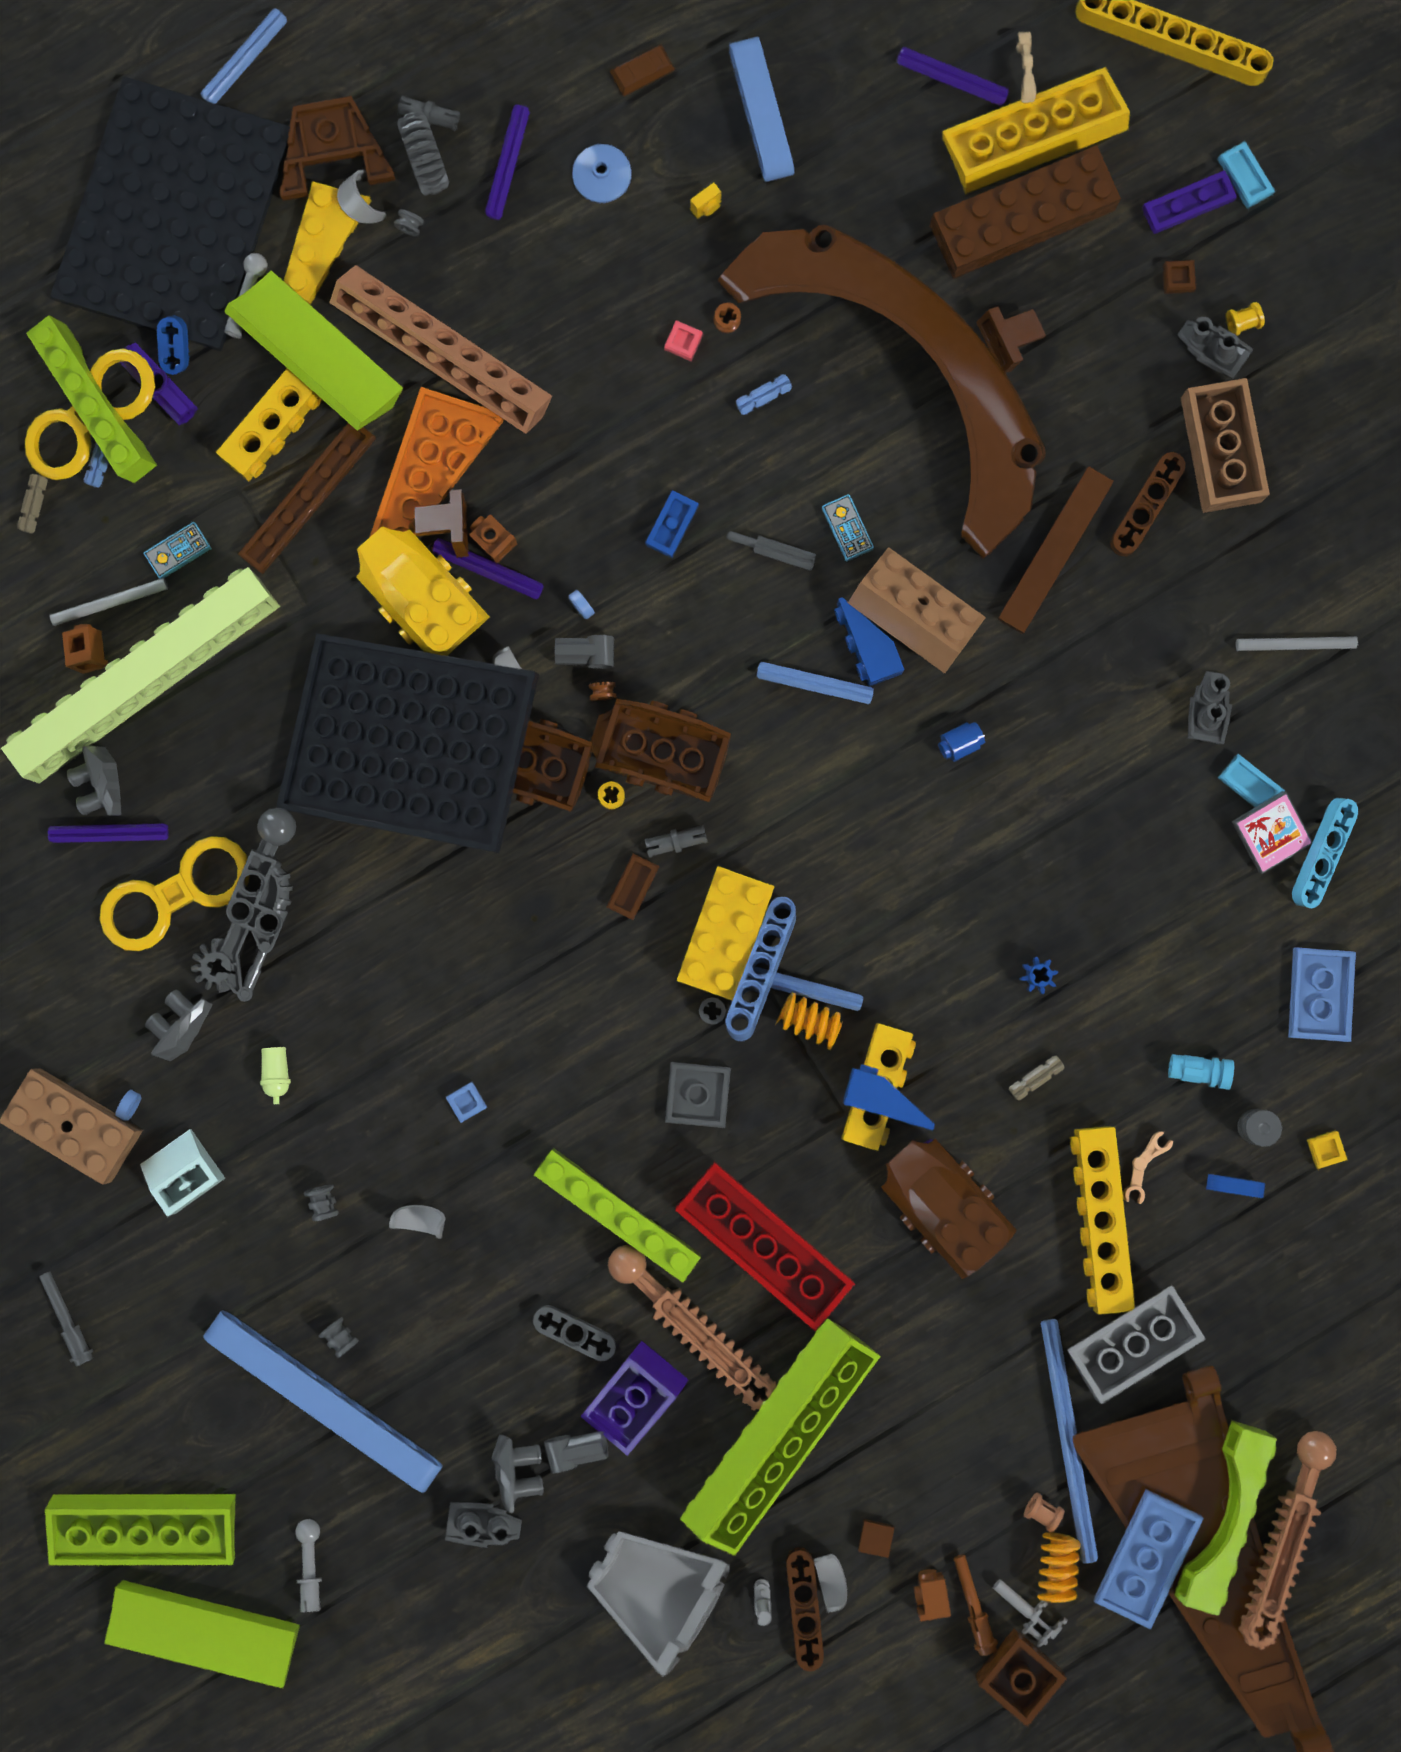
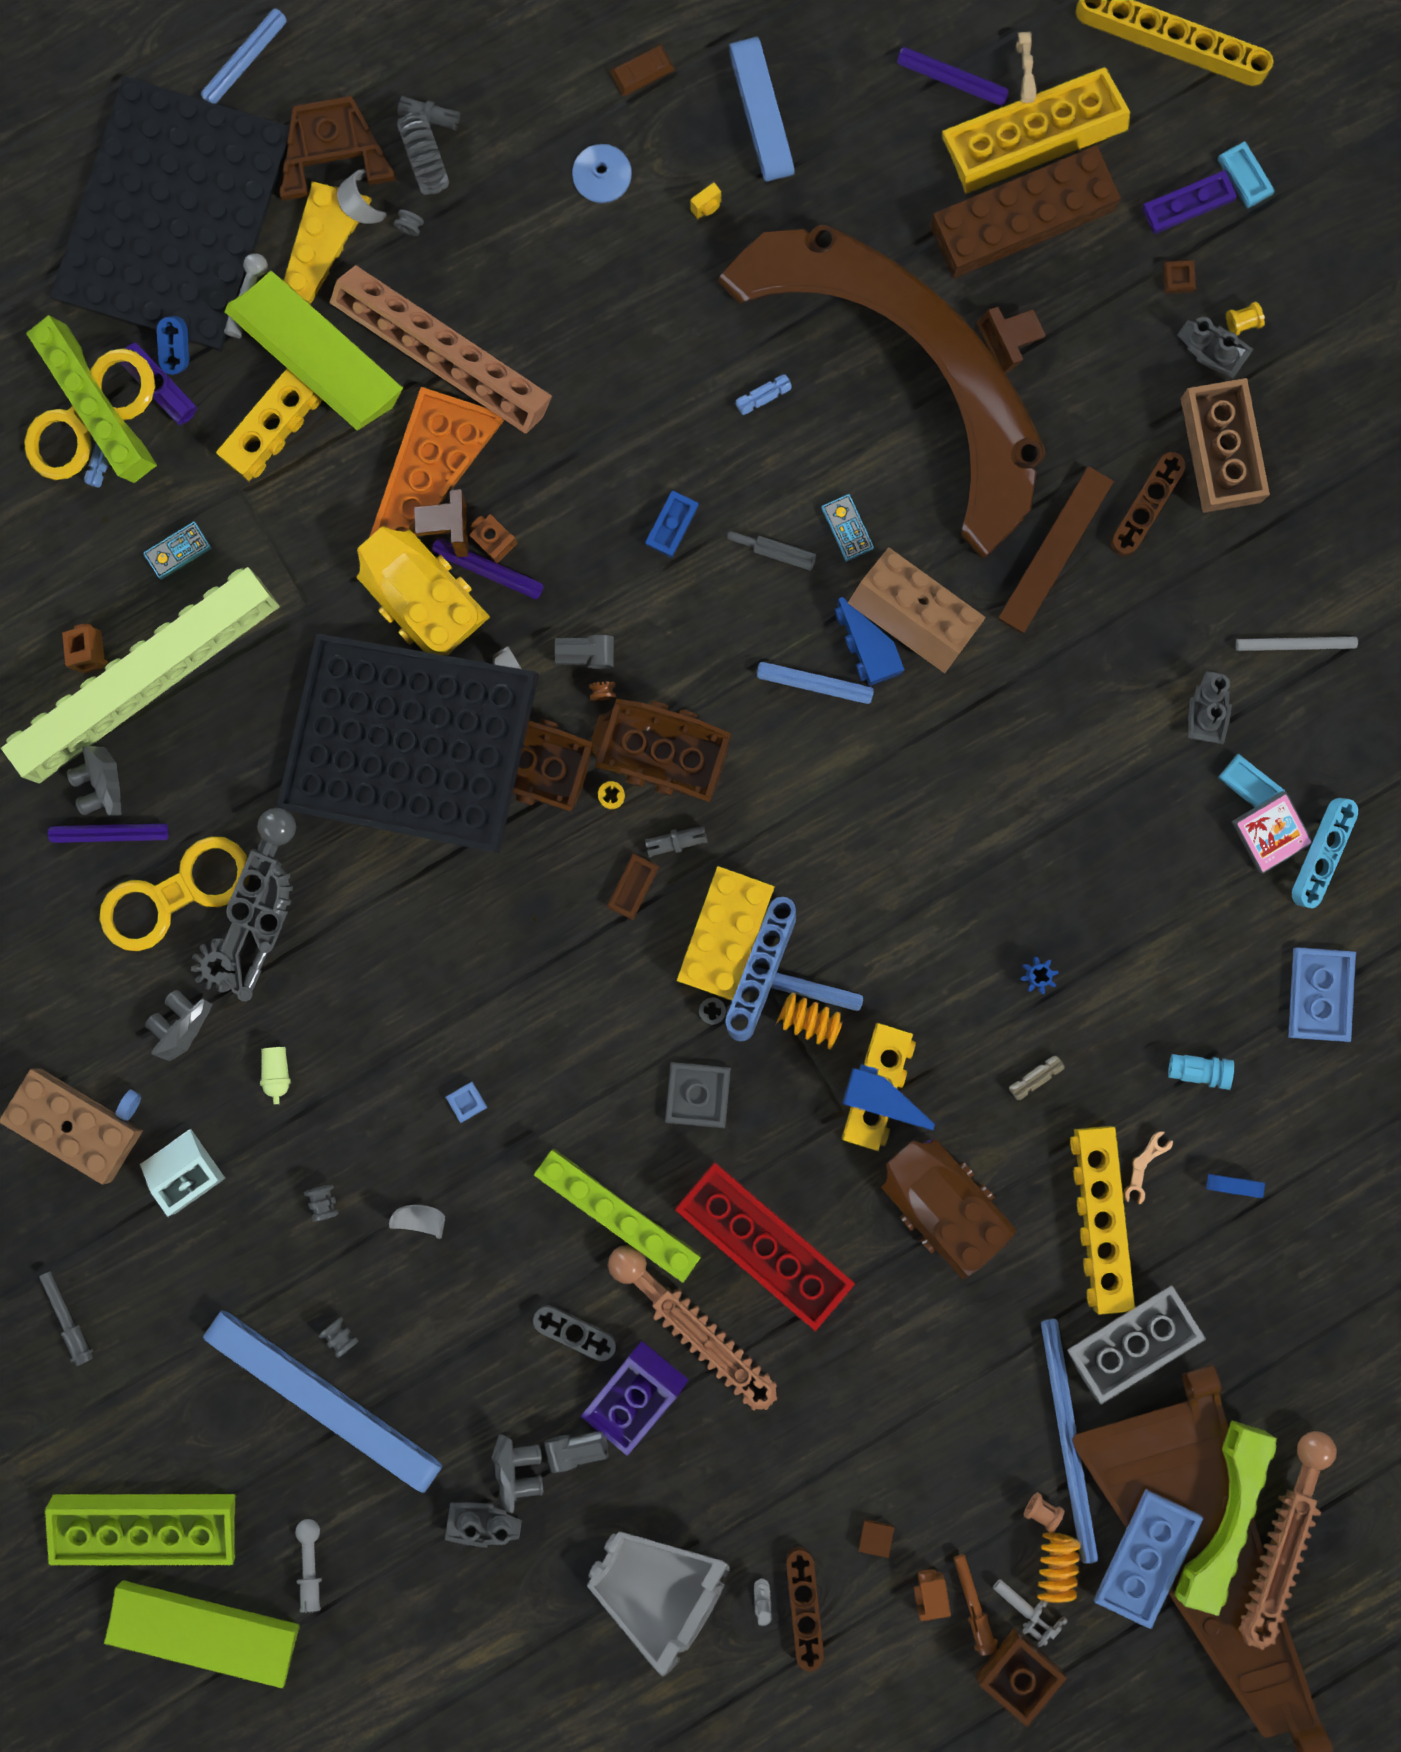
dark tan axle [17,474,48,533] -> none
light grey bar [50,578,168,626] -> none
reddish brown tile [238,423,376,575] -> none
dark purple axle [485,105,529,220] -> none
medium blue tile [568,589,595,620] -> none
coral tile [664,321,703,361] -> none
lime brick [680,1318,881,1555] -> none
dark orange bush [714,303,741,333] -> none
light grey helmet [813,1554,847,1612] -> none
blue brick [938,722,985,762] -> none
dark grey piece [1237,1109,1282,1147] -> none
yellow tile [1307,1131,1347,1169] -> none

